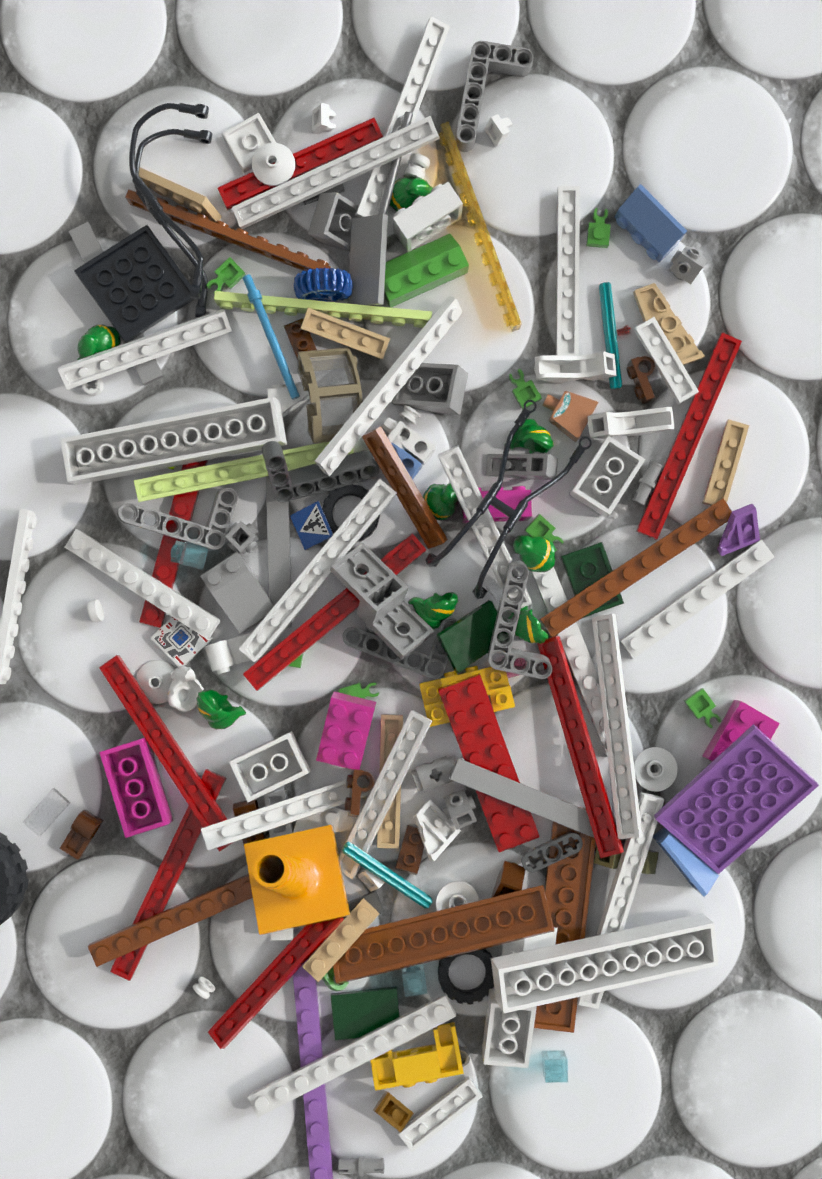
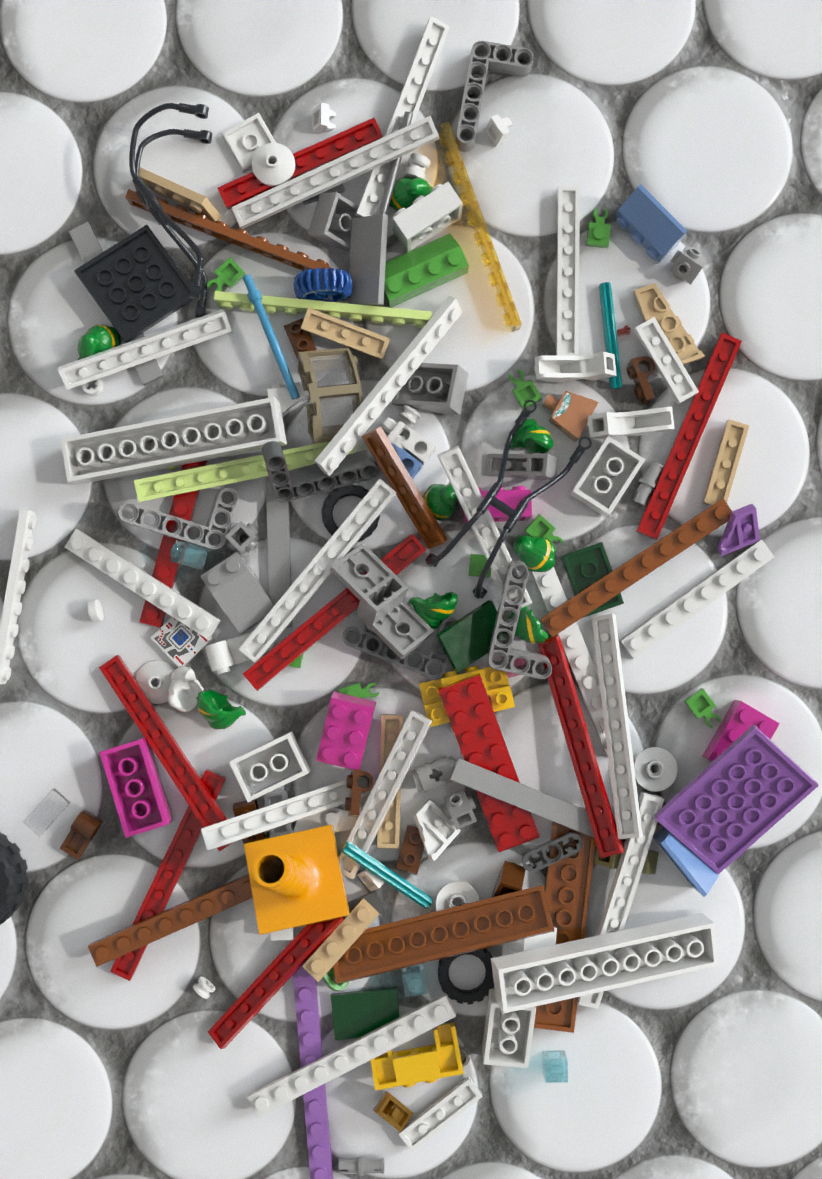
blue sticker [290,501,333,550] -> none
none -> bright green plate [468,554,491,578]

